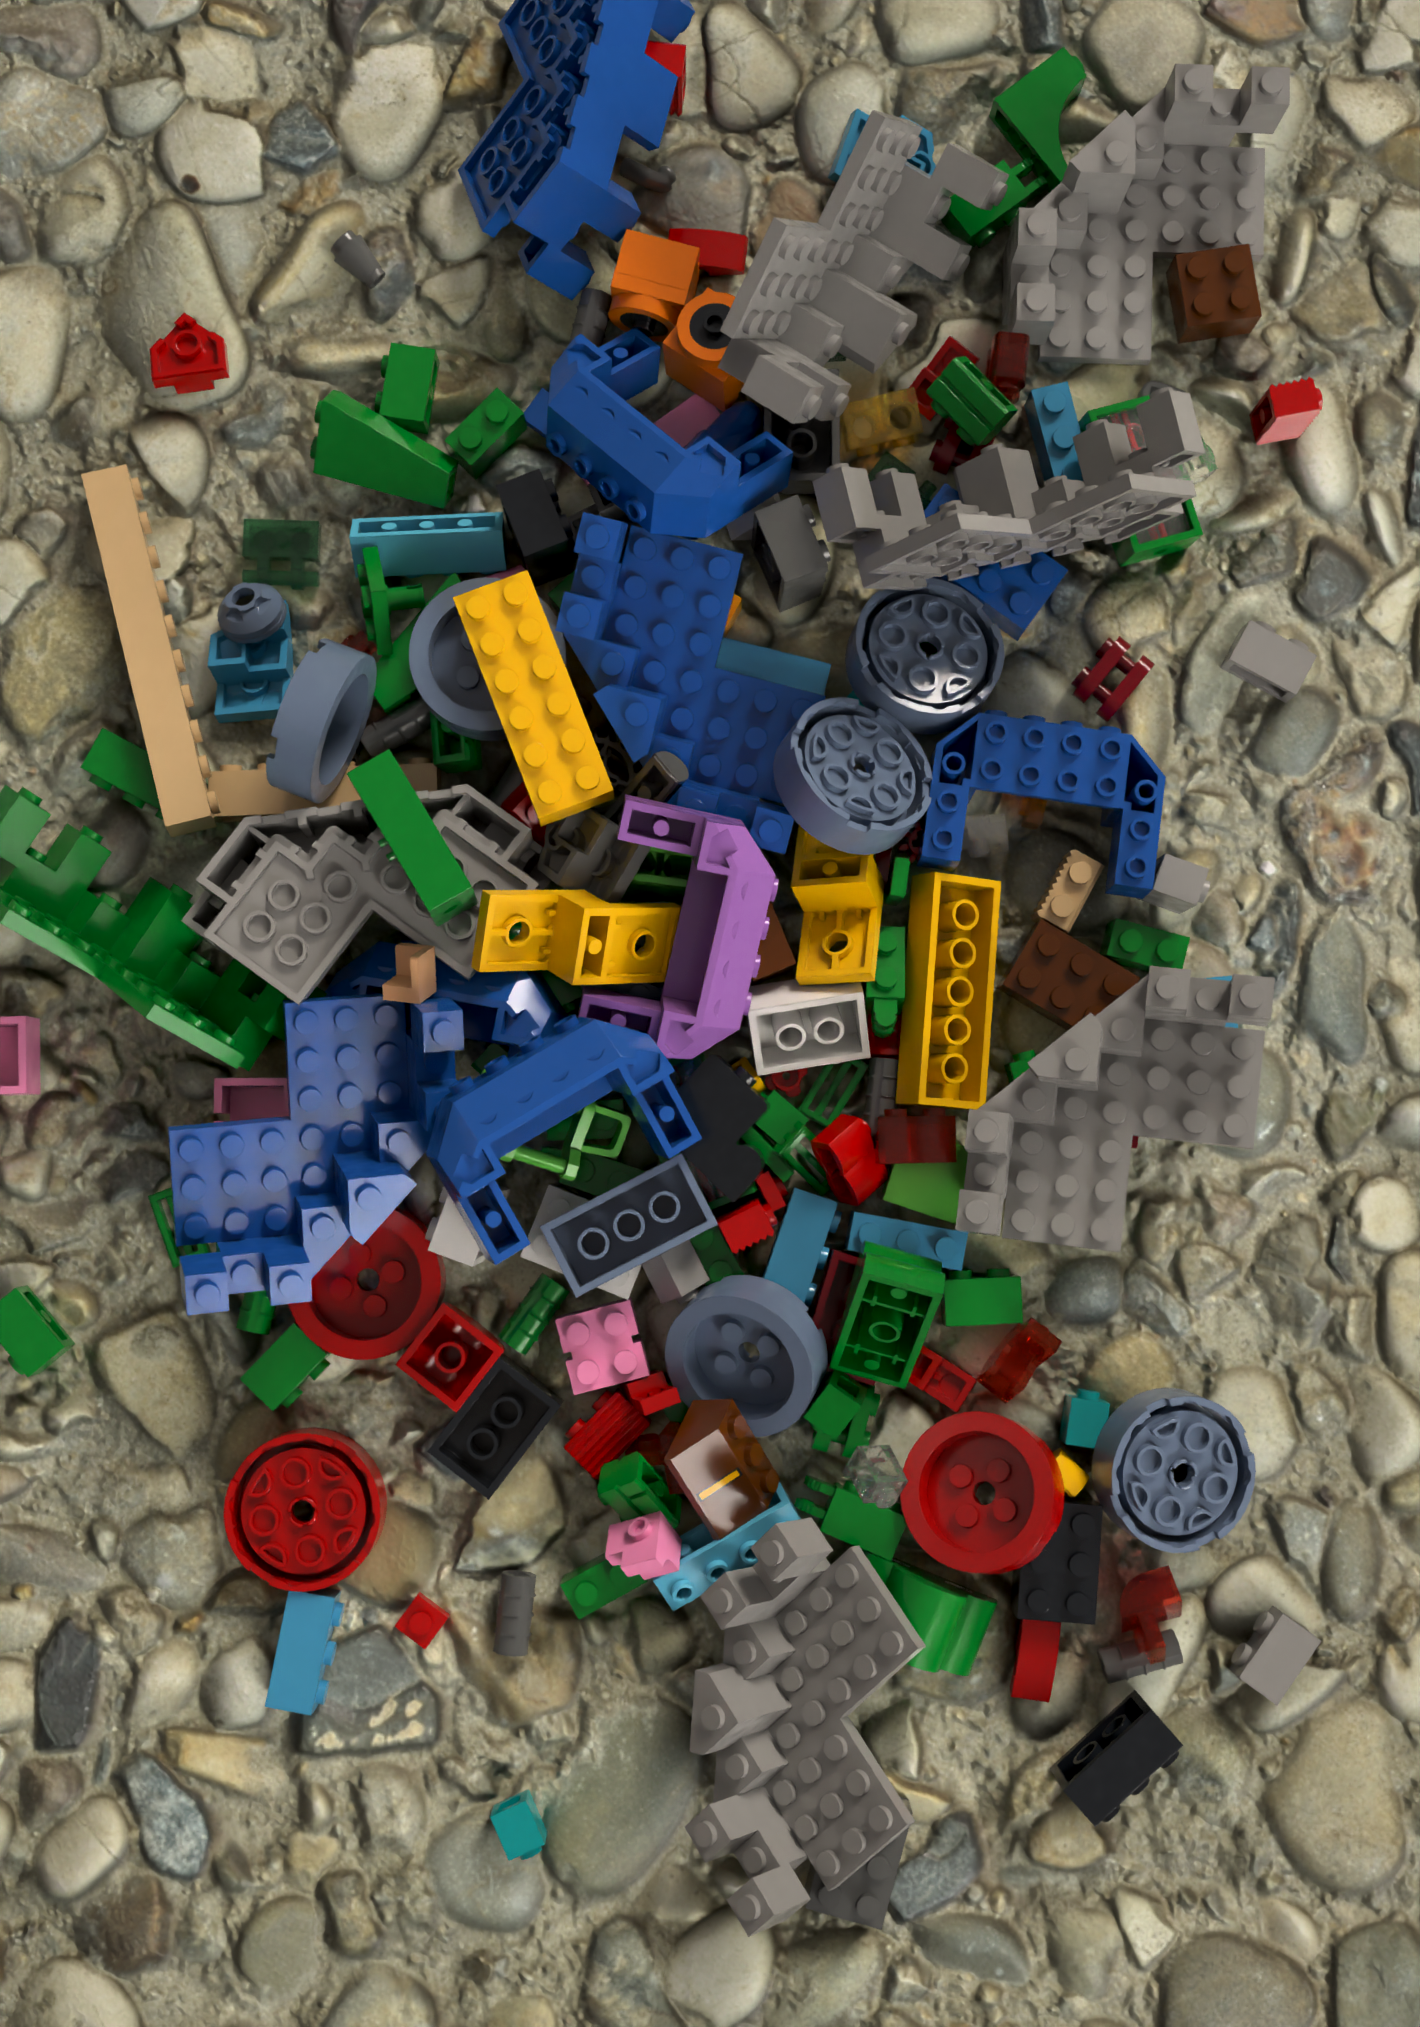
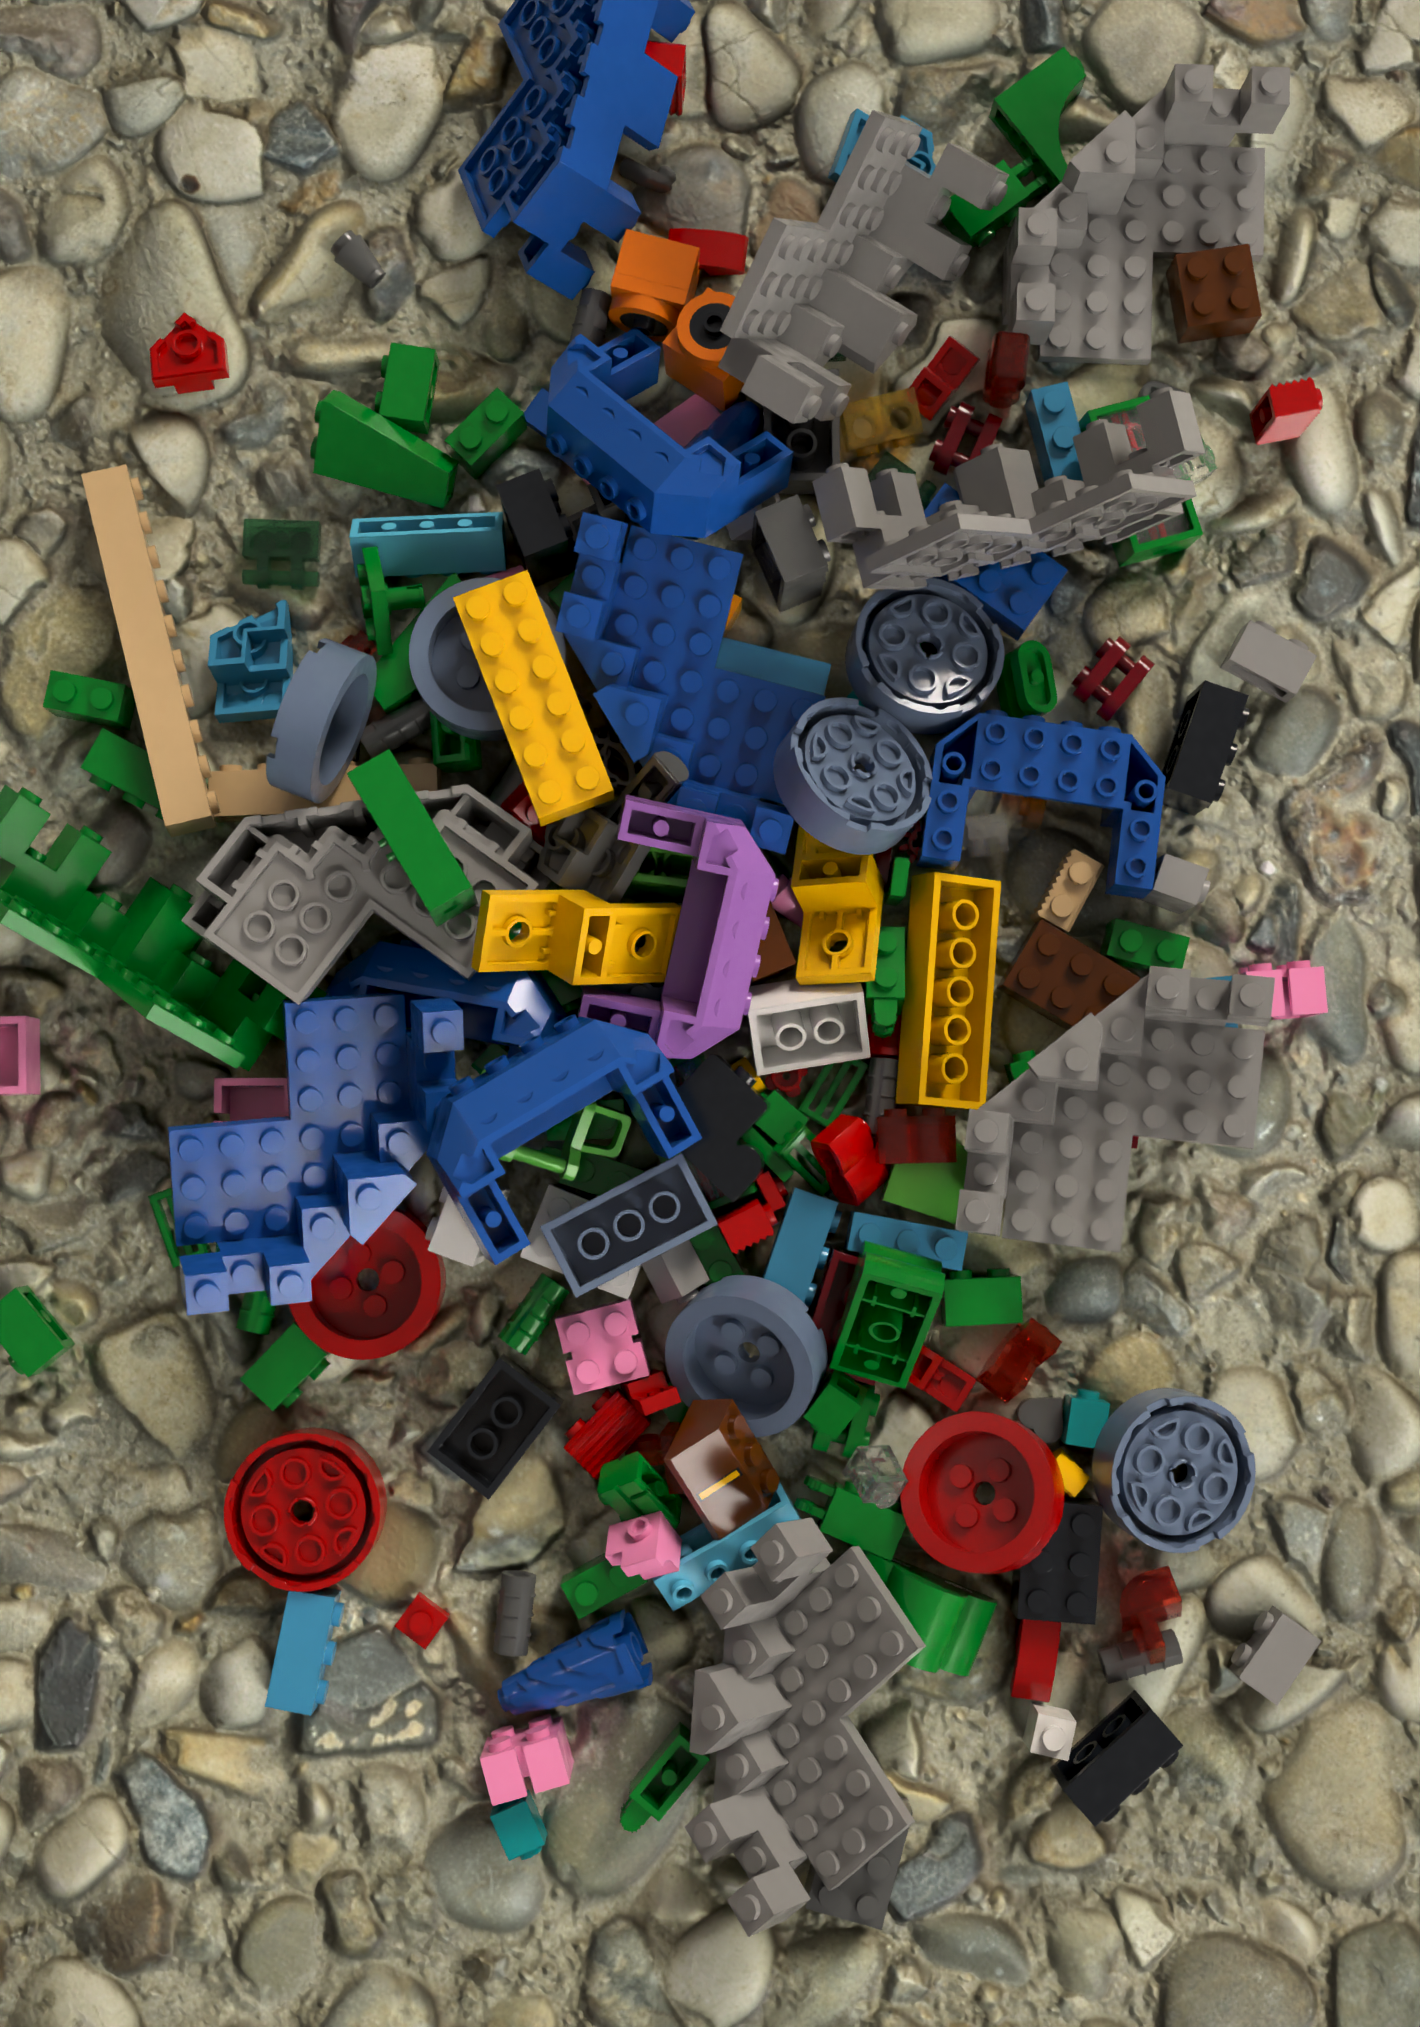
sand blue piece [217,582,287,644] -> none
light nougat panel [382,942,437,1004] -> none
red brick [395,1302,505,1413] -> none
green brick [926,356,1018,446] -> none
none -> green brick [43,670,135,731]
none -> bright pink piece [480,1714,574,1806]
none -> blue cone [497,1609,653,1715]
none -> green hinge [620,1722,710,1833]
none -> bright pink cone [771,873,804,929]
none -> green brick [997,640,1057,719]
none -> dark grey tile [1016,1397,1063,1443]
none -> white brick [1023,1701,1077,1761]
none -> black brick [1162,680,1250,816]
none -> bright pink piece [1238,960,1328,1020]

